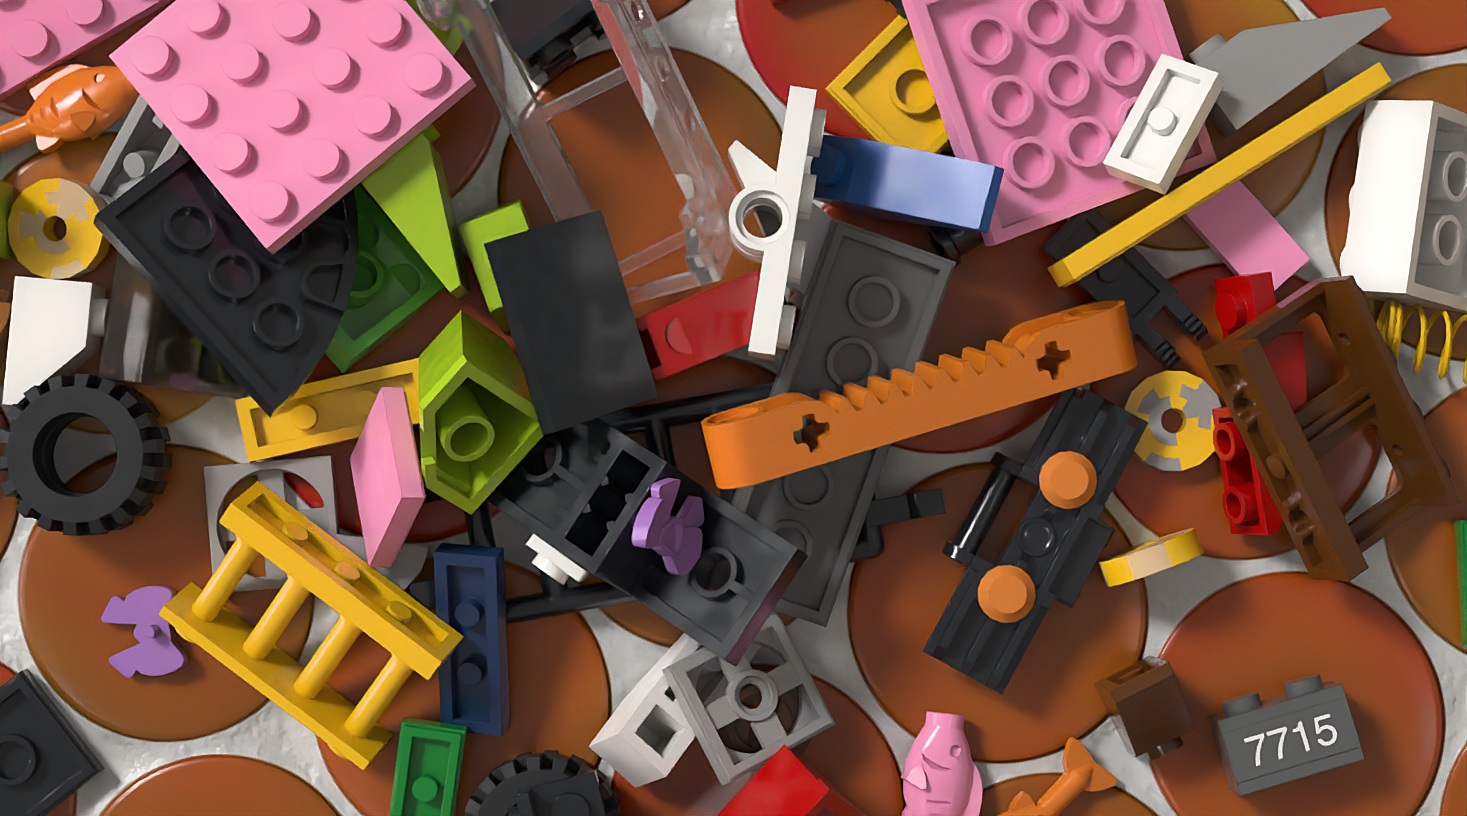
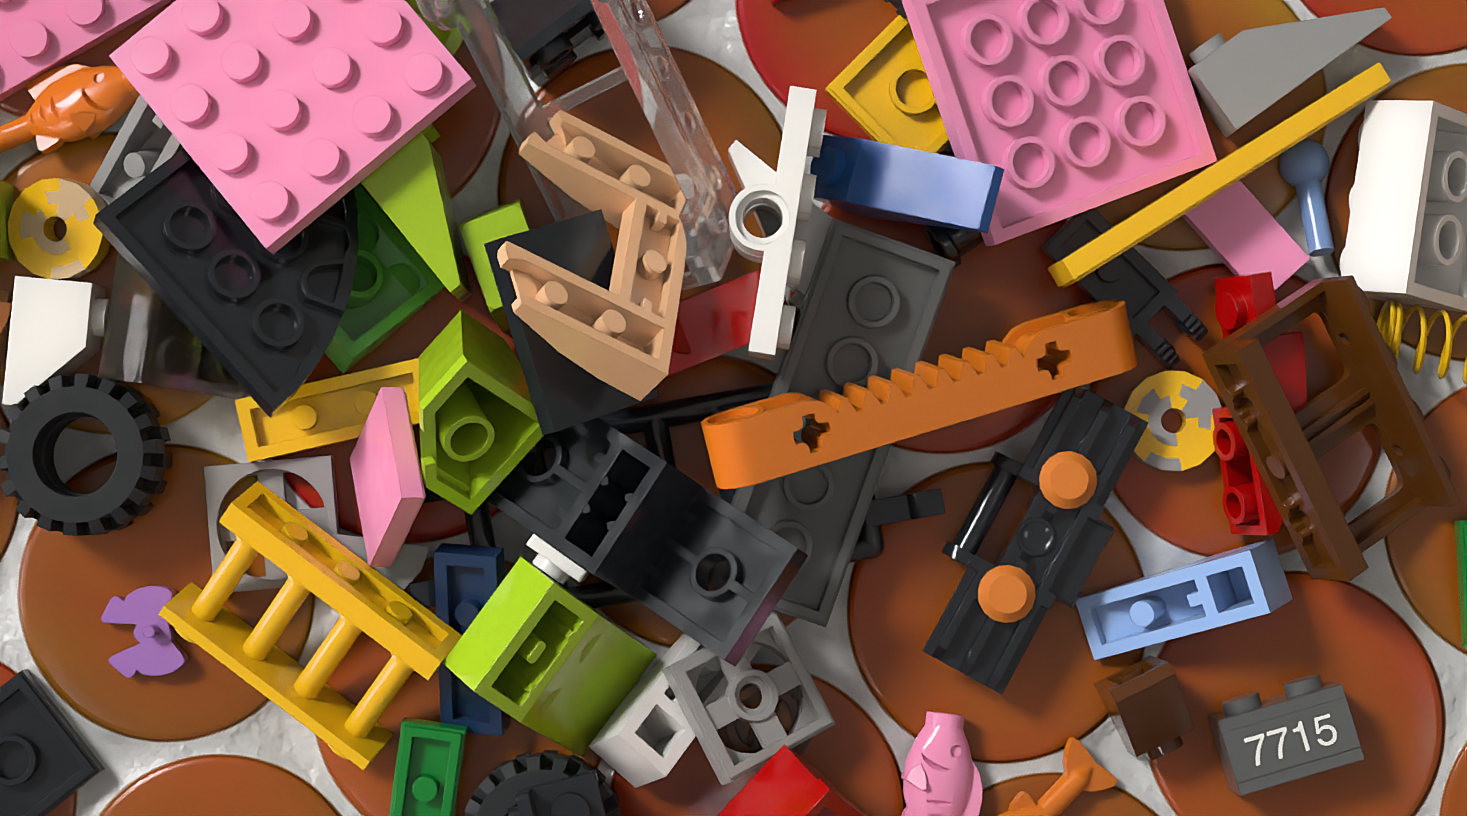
medium lavender piece [632,477,704,576] -> none
piece [1098,528,1204,587] -> none
white plate [1103,54,1224,195] -> none
none -> lime slope [442,557,657,757]
none -> light nougat wedge [497,109,698,401]
none -> light blue slope [1076,538,1293,660]
none -> medium blue bar [1278,138,1335,257]

